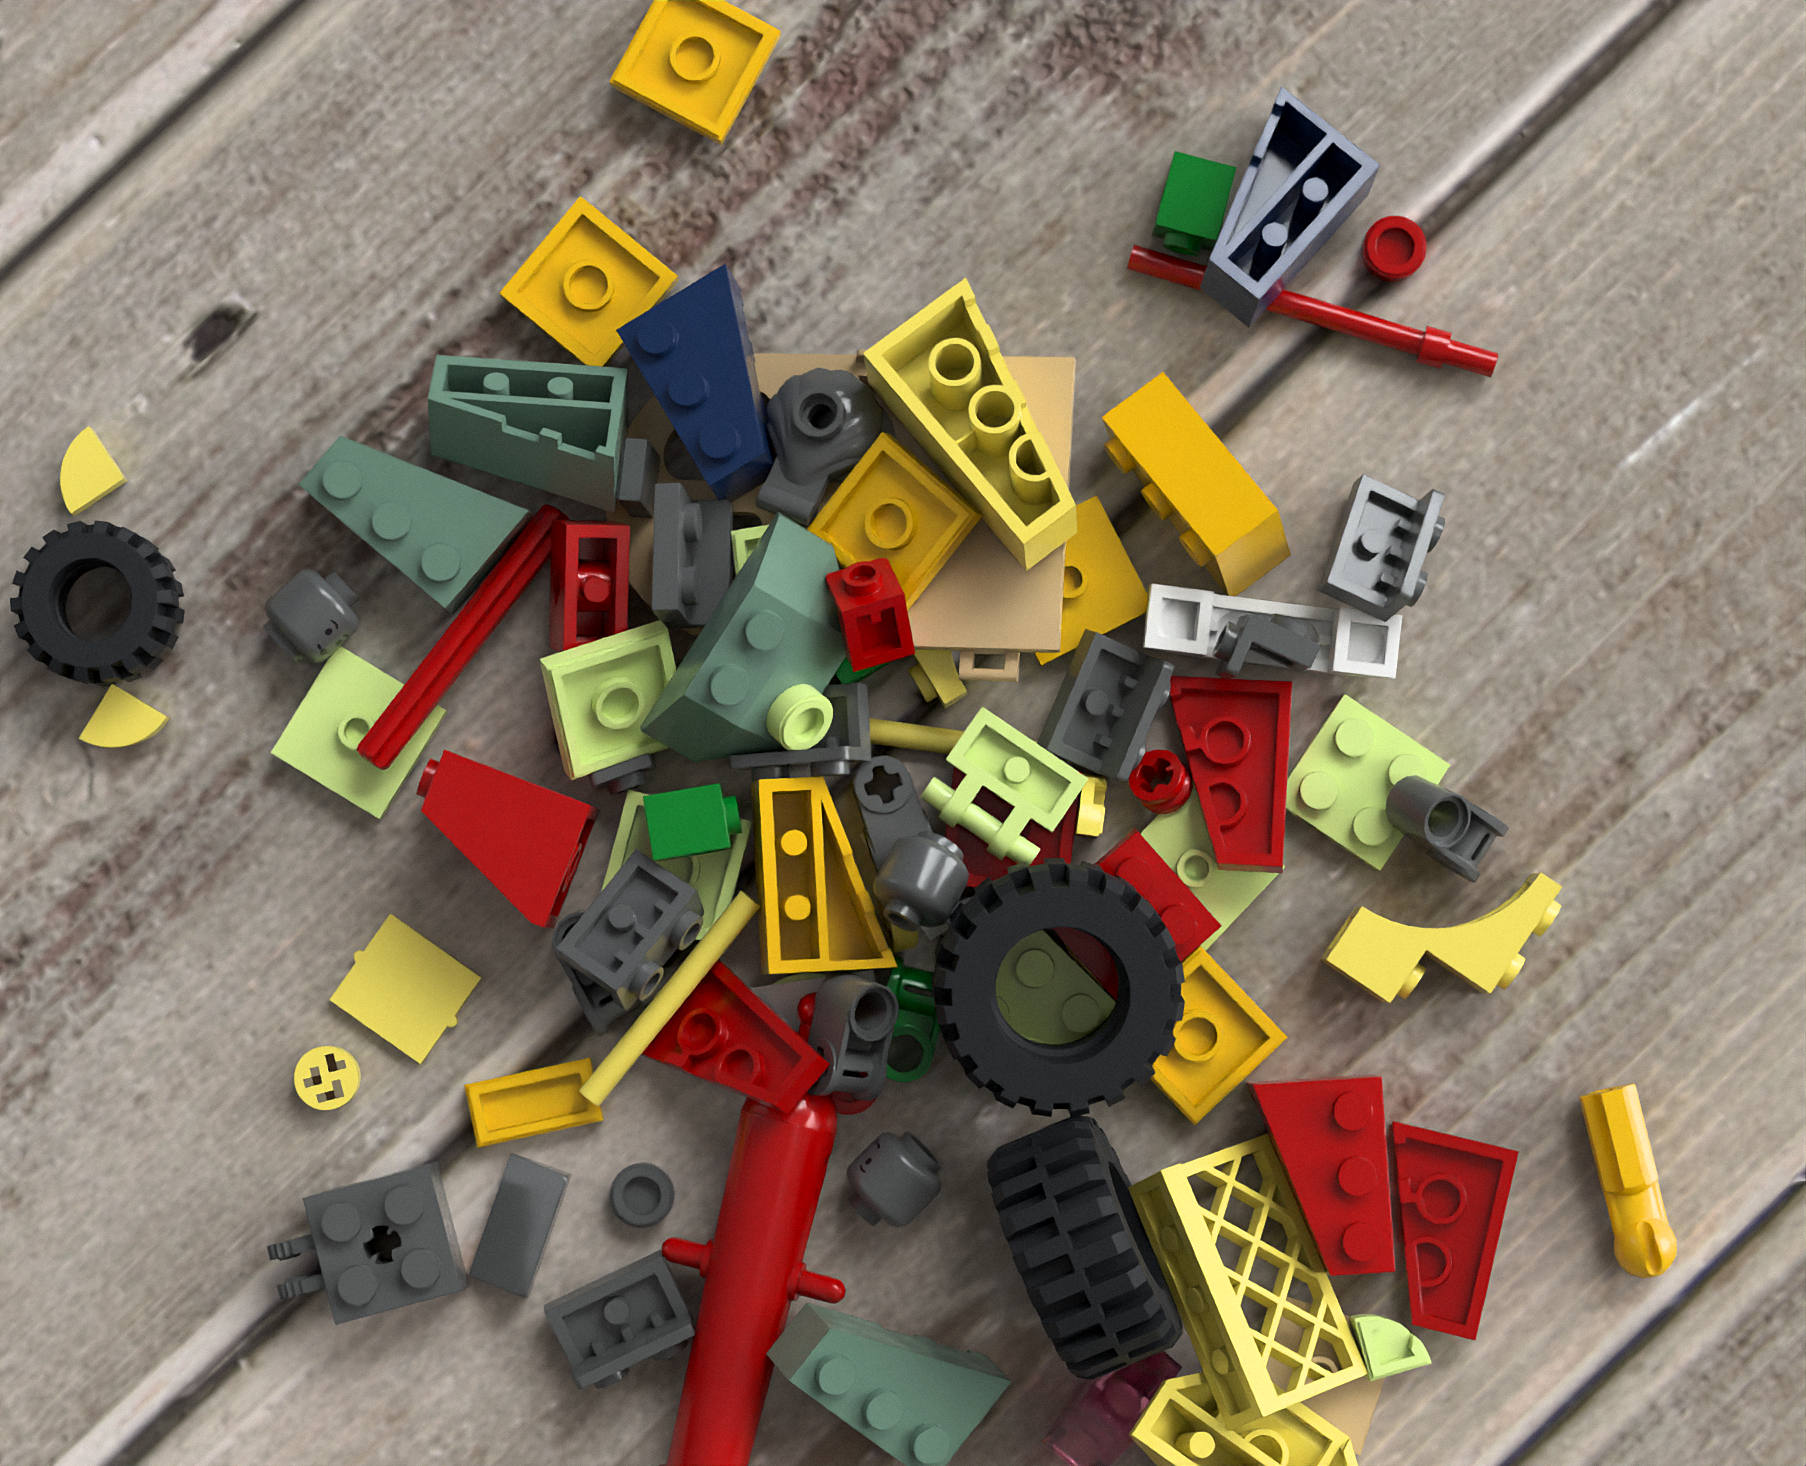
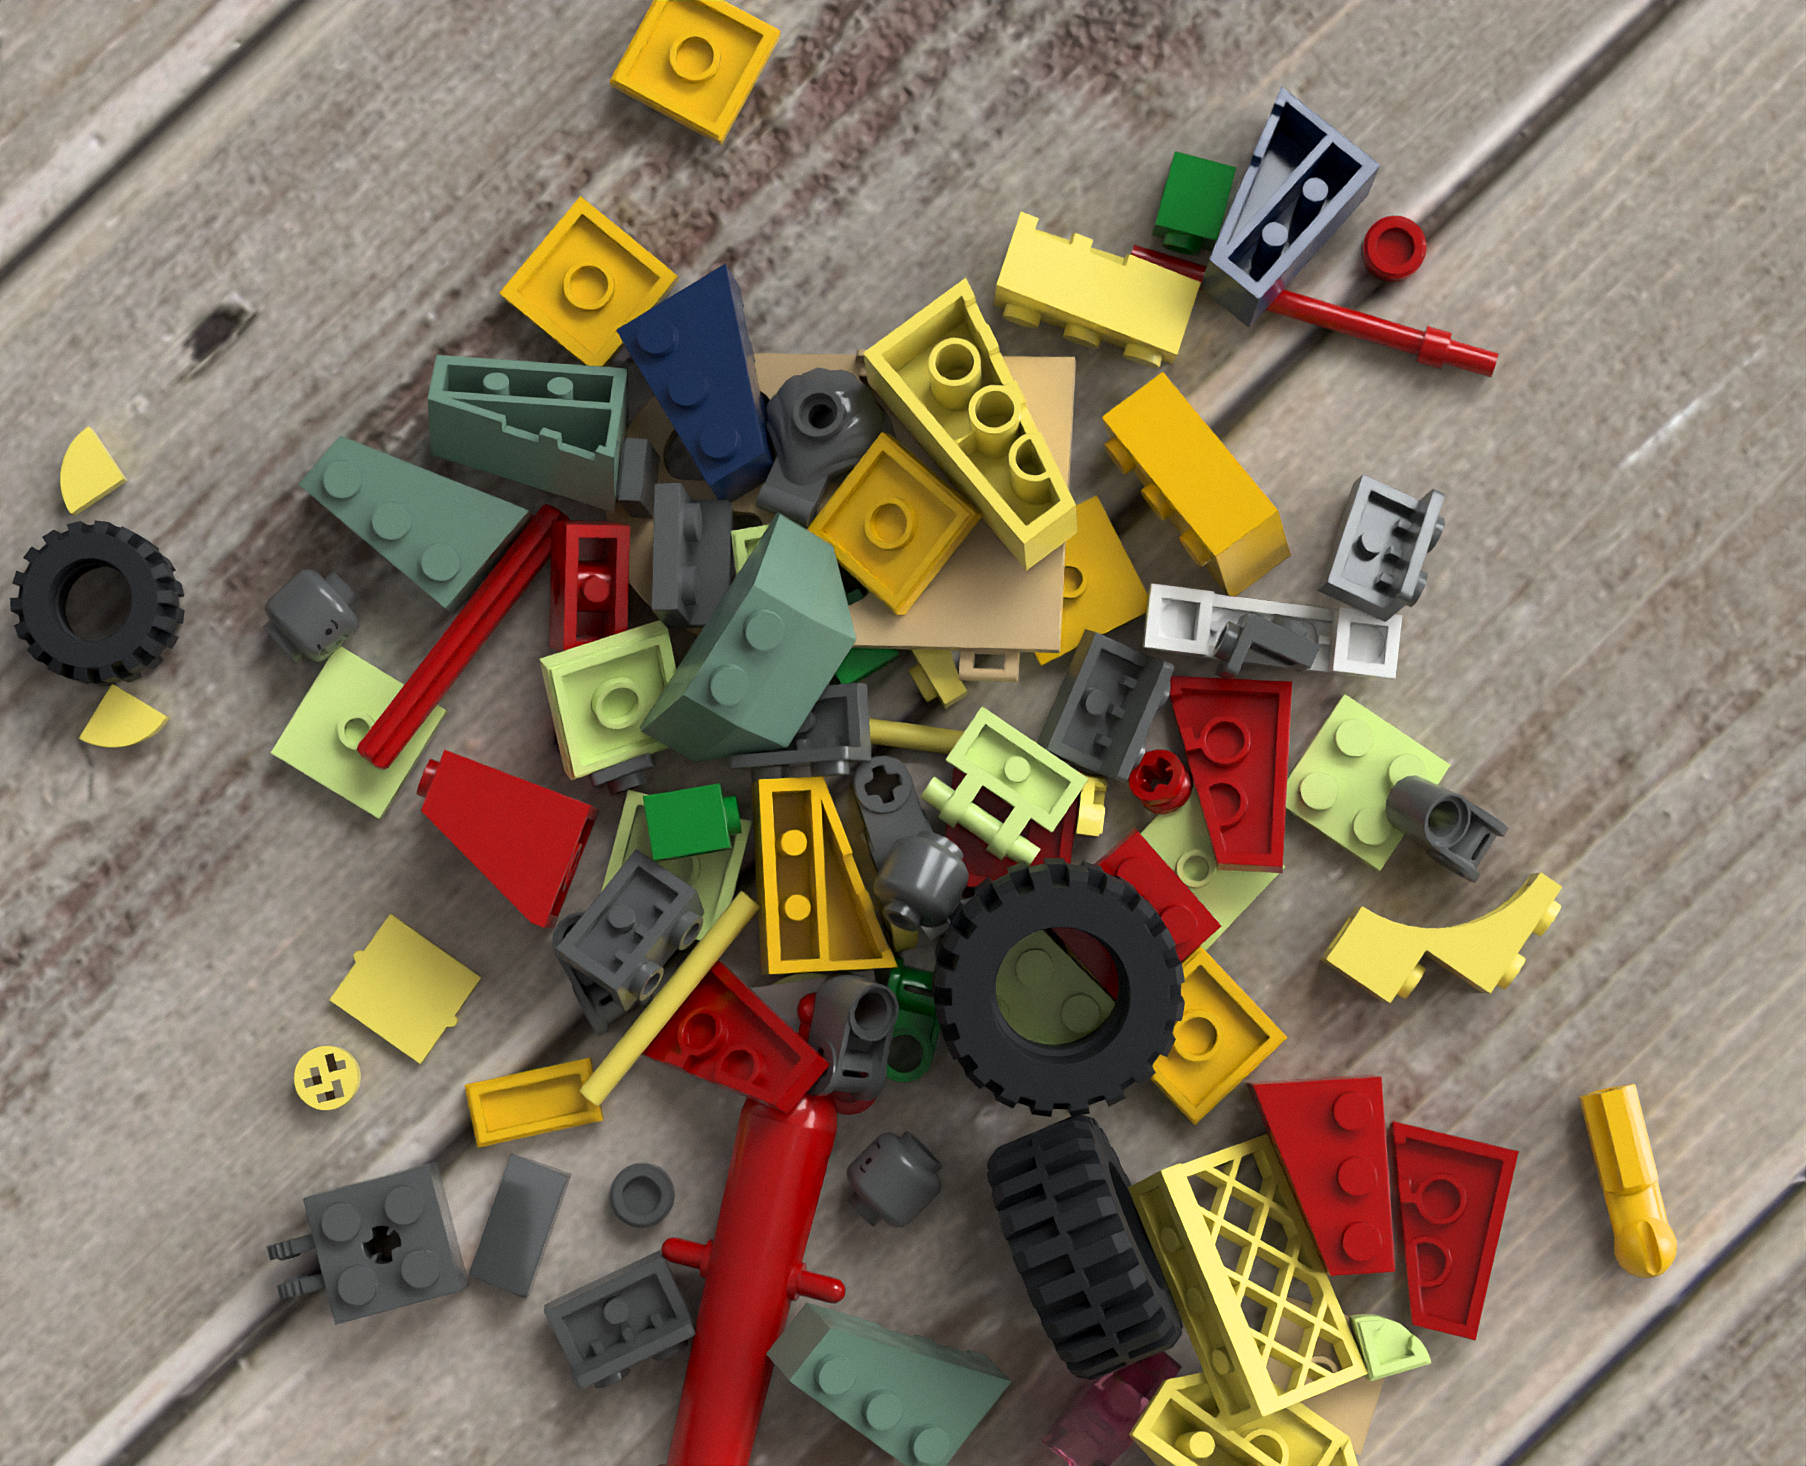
yellowish green tile [766,684,833,751] -> none
red bracket [826,558,915,672] -> none
none -> light yellow wedge [993,211,1201,368]

